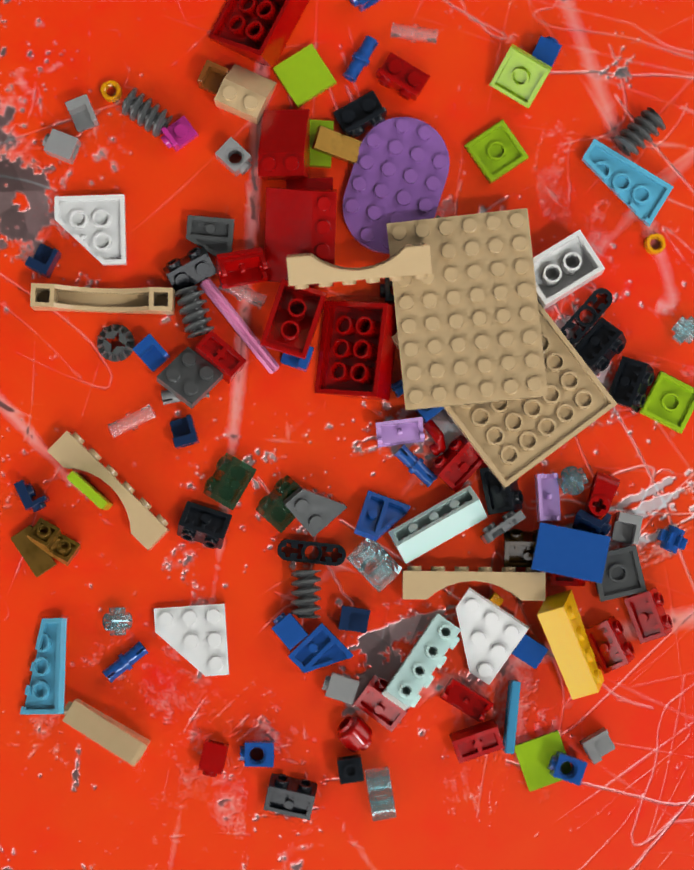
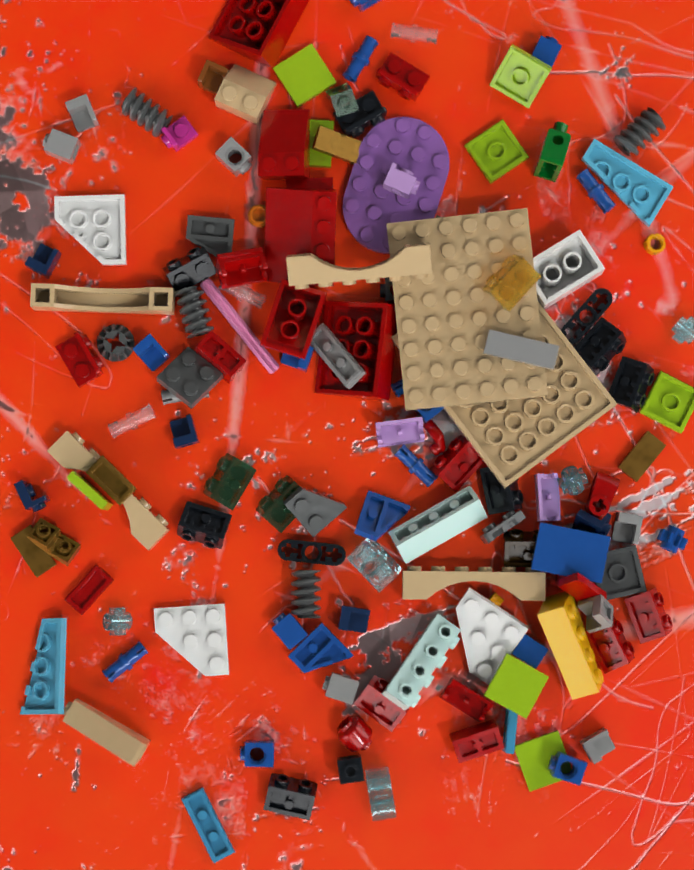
light orange axle [100,80,122,102] -> none
red brick [198,739,229,777] -> none
none -> red bracket [55,331,104,388]
none -> red tile [64,564,114,615]
none -> pearl gold tile [86,455,137,506]
none -> dark azure tile [181,787,235,863]
none -> orange plate [248,204,266,228]
none -> light grey tile [311,323,366,389]
none -> clear green bracket [326,83,359,117]
none -> lavender brick [383,162,421,199]
none -> clear yellow bracket [483,254,541,311]
none -> light grey tile [484,329,559,370]
none -> lime tile [484,653,549,719]
none -> green torso [533,122,571,182]
none -> red tile [558,572,607,601]
none -> blue pin [576,168,616,214]
none -> light grey panel [577,594,614,633]
none -> pearl gold tile [618,431,666,482]

